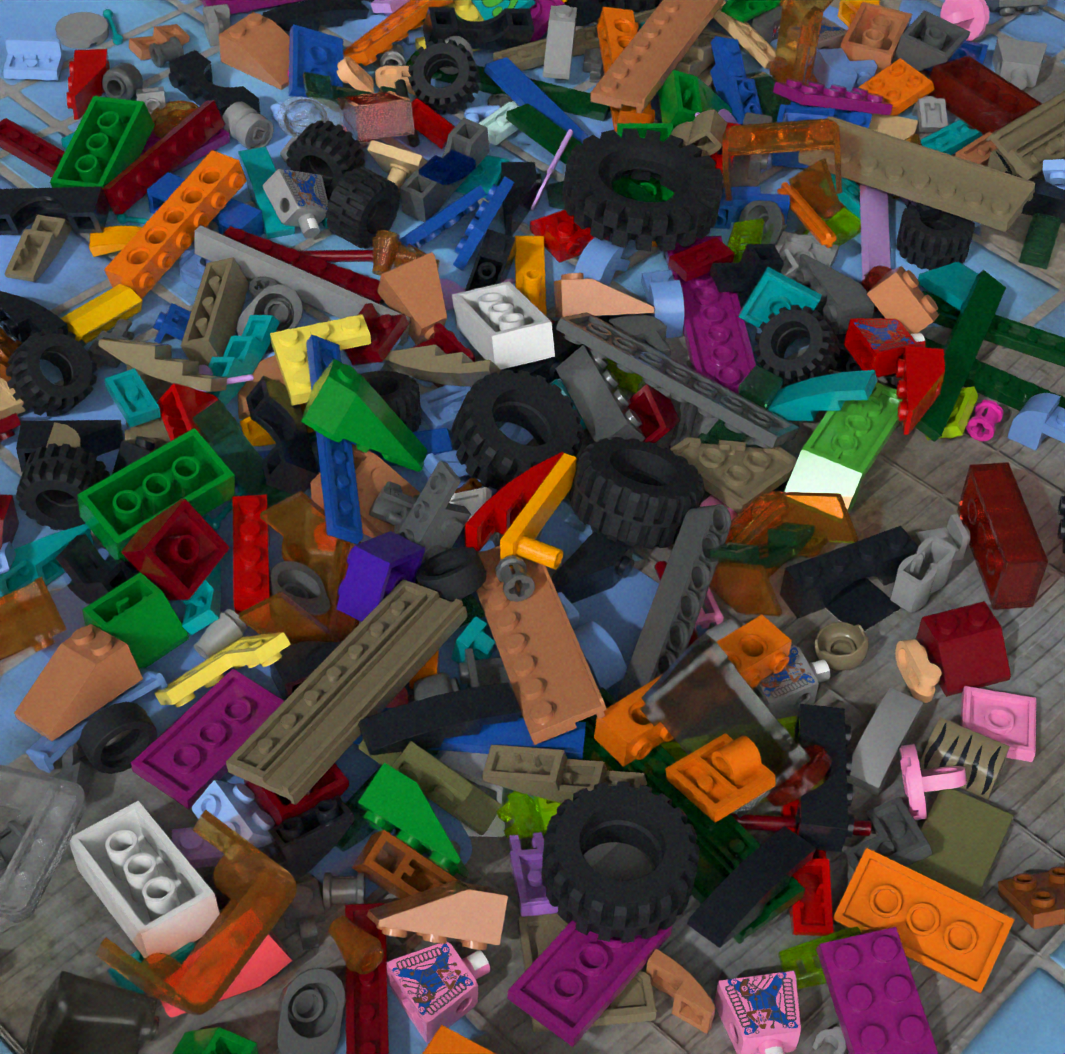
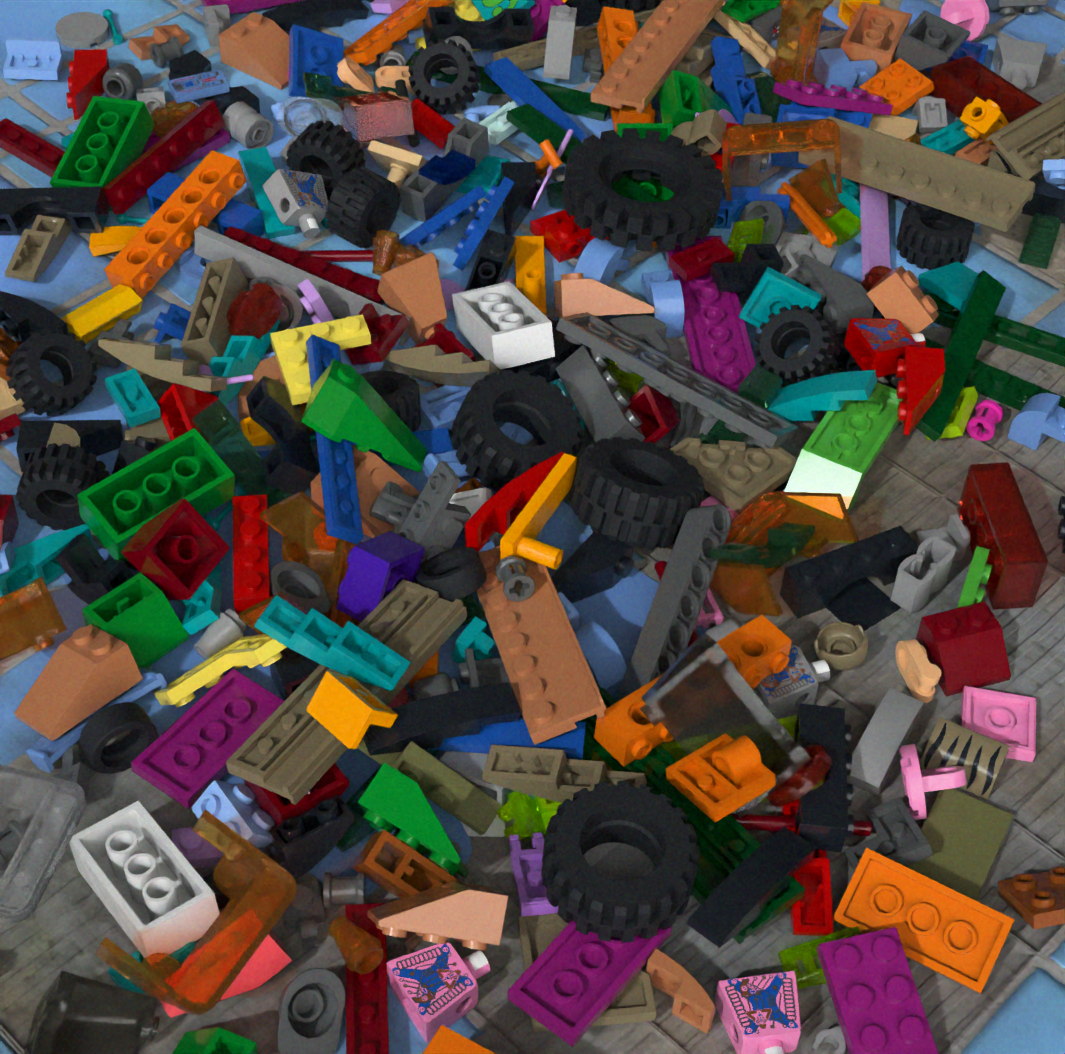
none -> medium blue tile [168,69,230,103]
none -> clear red tile [227,283,282,339]
none -> teal slope [254,595,411,691]
none -> lavender plate [298,278,334,324]
none -> light orange panel [307,671,398,749]
none -> orange piece [532,139,563,179]
none -> bright green plate [957,546,993,608]
none -> light orange brick [959,97,1009,145]

